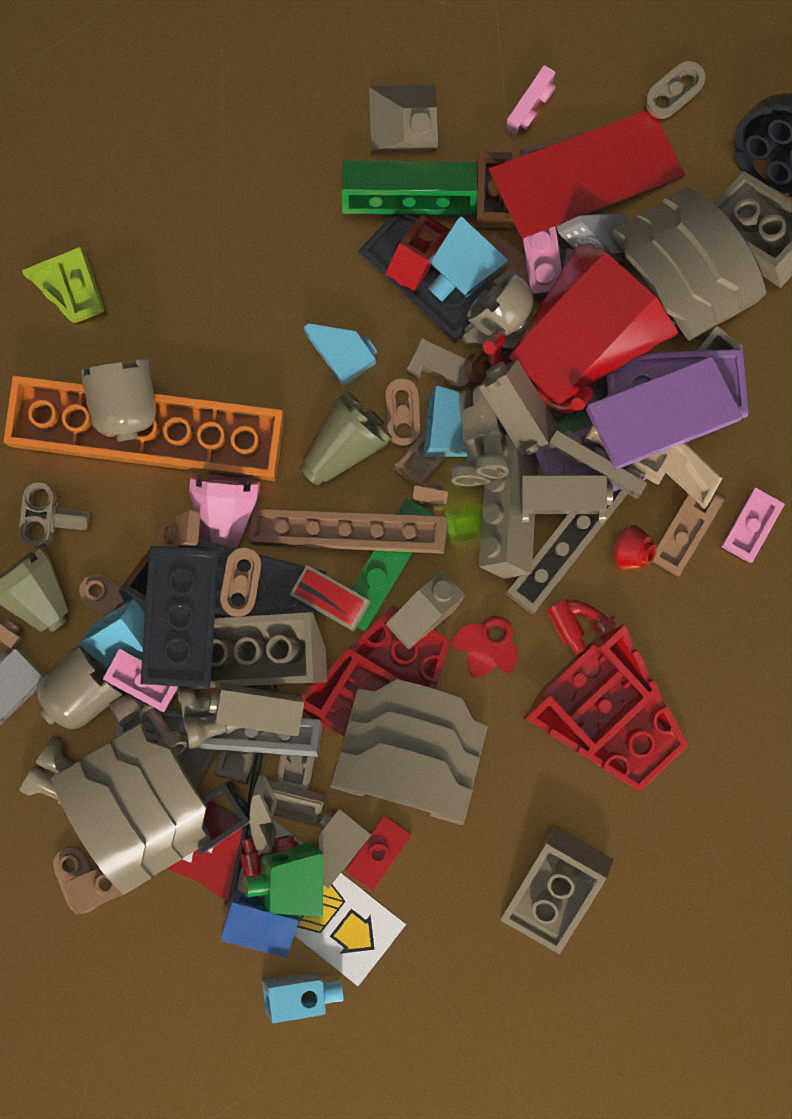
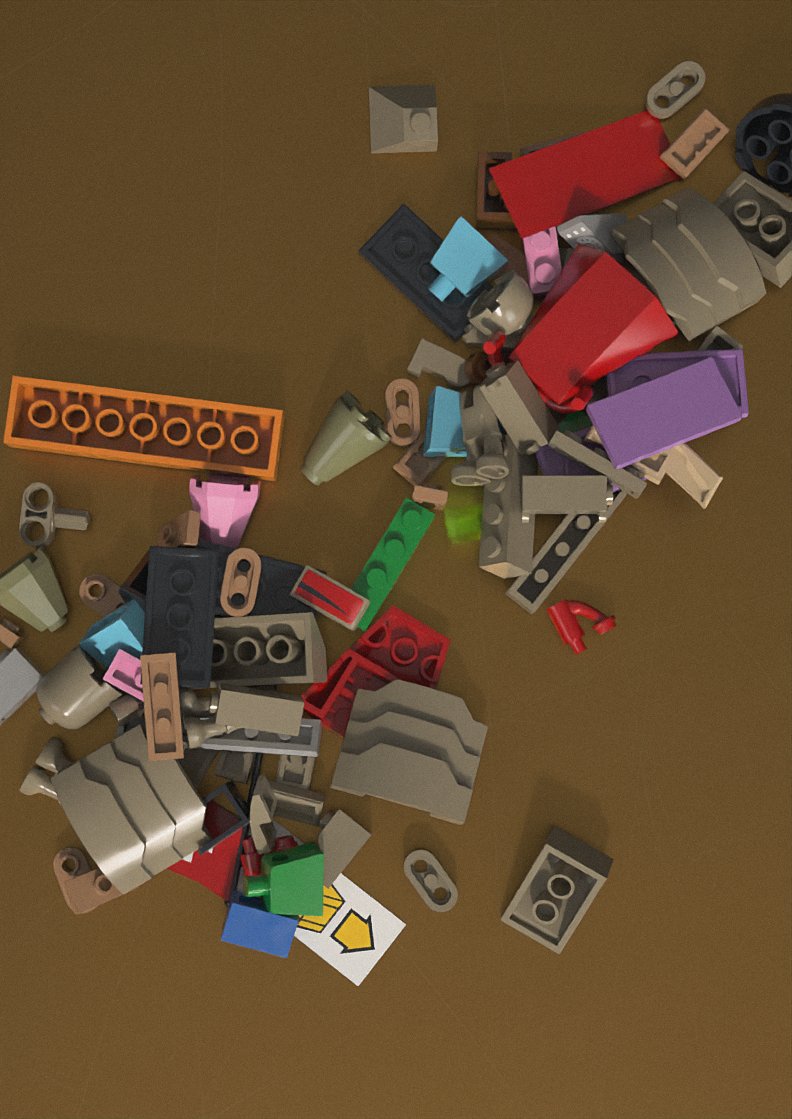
lime wing [22,247,105,323] -> none
dark tan cylinder [80,359,156,442] -> none
medium nougat plate [248,509,448,554] -> none
medium azure torso [262,974,343,1023] -> none
medium azure slope [304,323,377,387] -> none
green brick [342,161,477,215] -> none
red plate [345,815,412,891] -> none
red slope [385,214,451,291] -> none
dark tan slope [386,570,465,650] -> none
red plate [451,616,518,678] -> none
bright pink plate [505,65,556,136] -> none
red wedge [524,624,689,792] -> none
red cone [613,525,657,569] -> none
medium nougat plate [652,491,726,577] -> none
bright pink plate [721,487,785,563] -> none
none -> medium nougat plate [140,653,184,761]
none -> dark tan plate [404,849,458,912]
none -> medium nougat plate [660,107,730,180]

